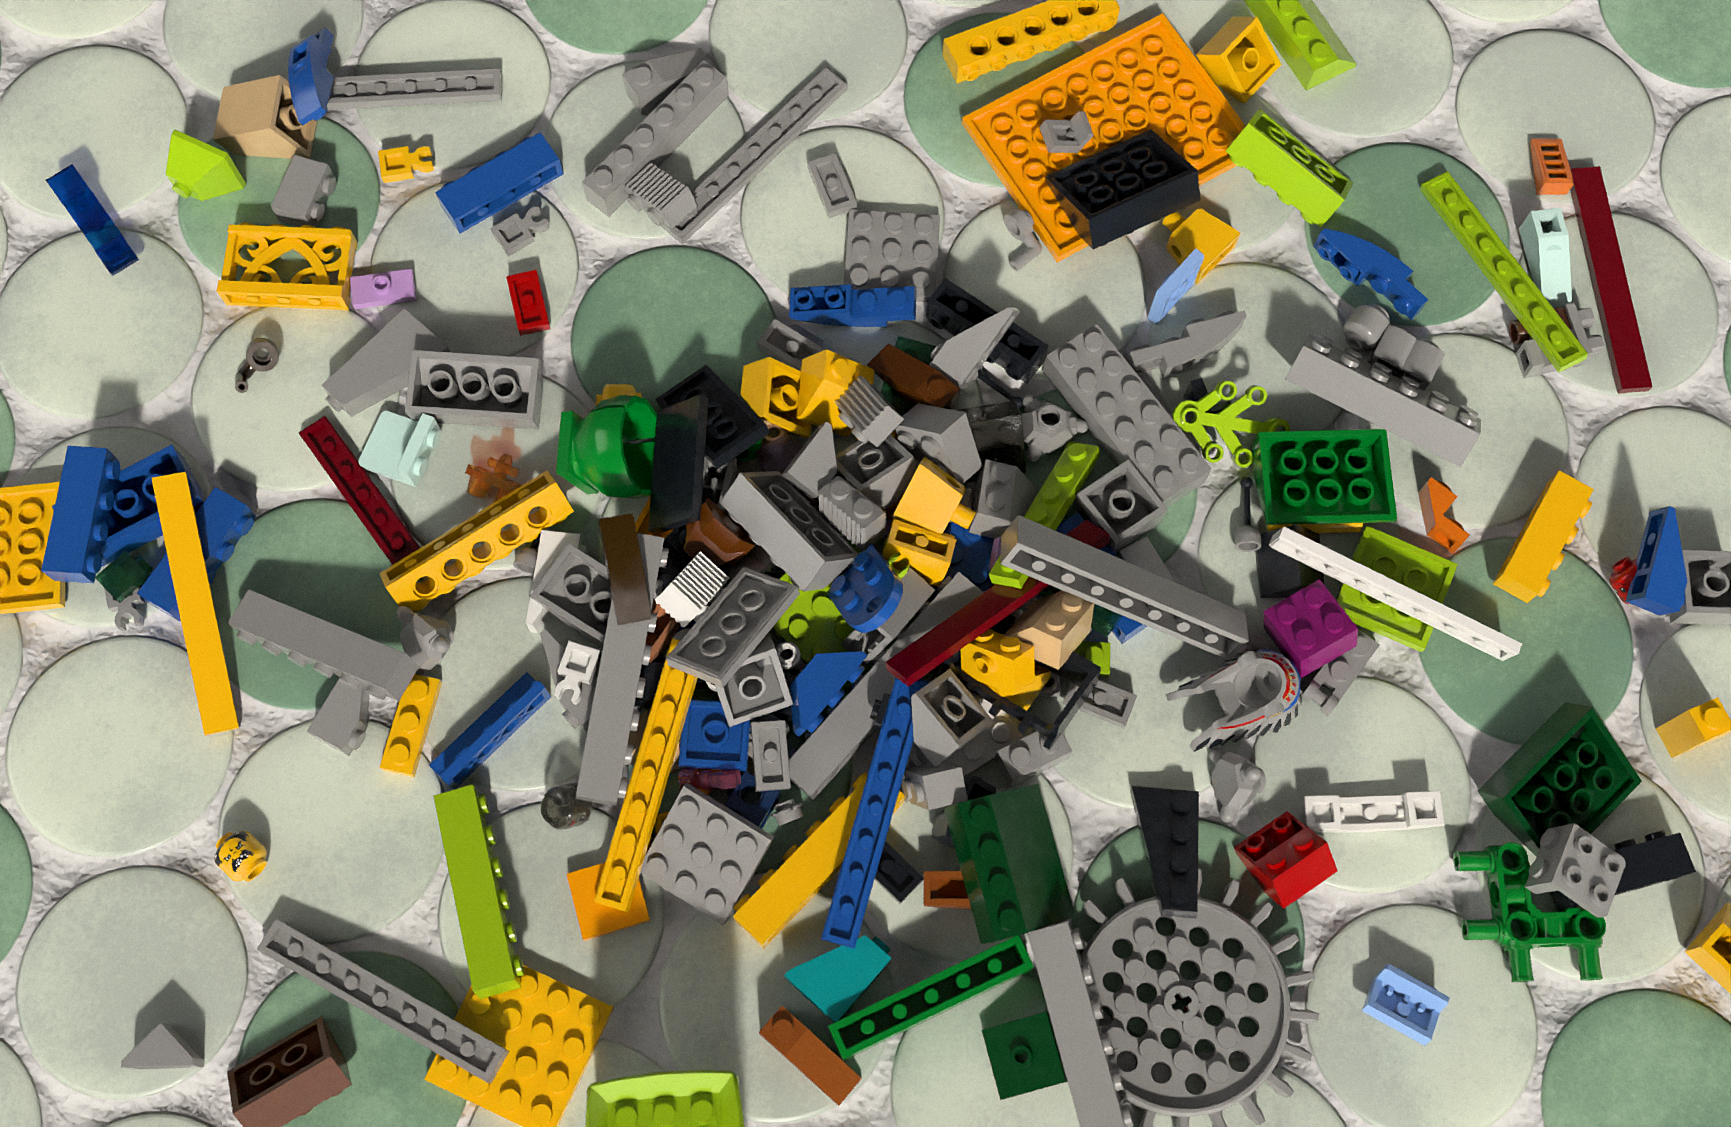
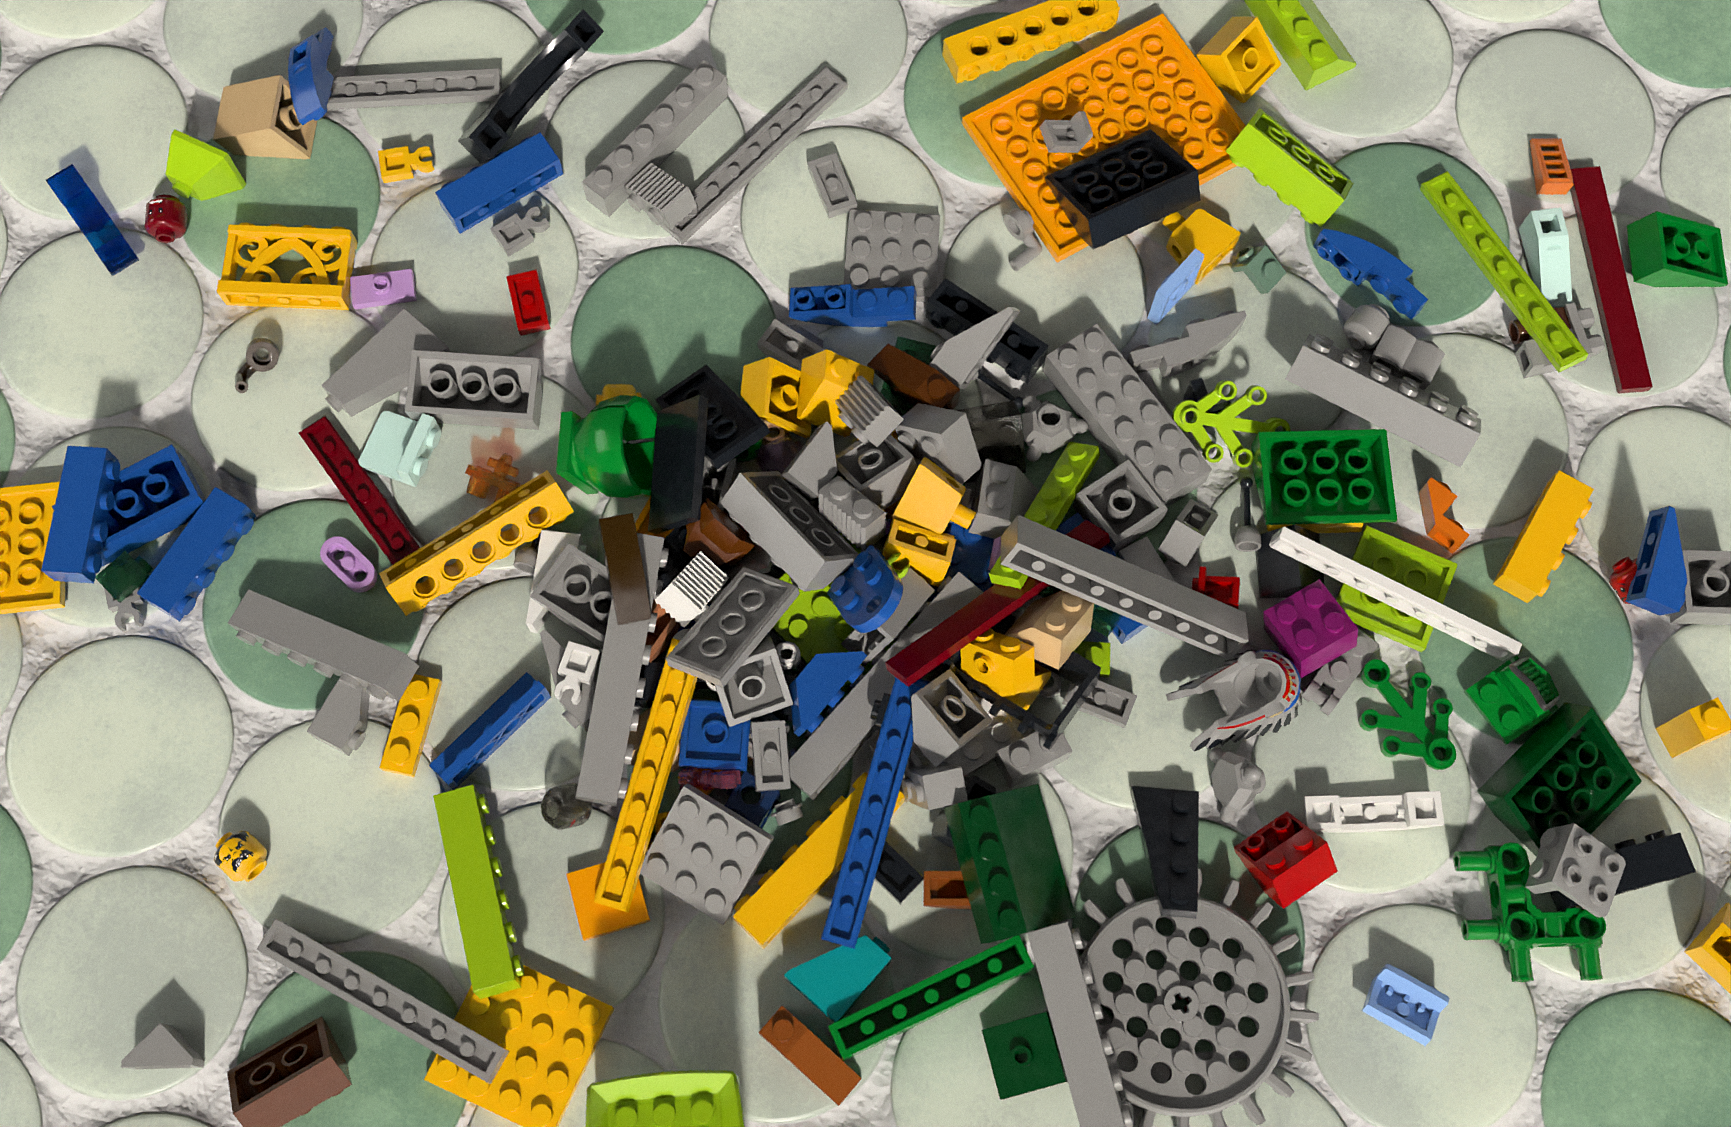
yellow tile [151,472,240,736] -> none
light grey brick [271,155,336,227] -> none
light grey rock [396,606,454,675] -> none
light grey slope [622,48,716,115] -> none
none -> dark red head [145,194,187,243]
none -> lavender plate [320,536,377,593]
none -> black arch [458,9,604,163]
none -> light grey slope [1158,499,1218,567]
none -> red bracket [1192,566,1241,609]
none -> sand green bracket [1230,245,1287,294]
none -> green plant [1358,659,1456,770]
none -> green piece [1464,655,1560,745]
none -> green slope [1627,211,1728,287]

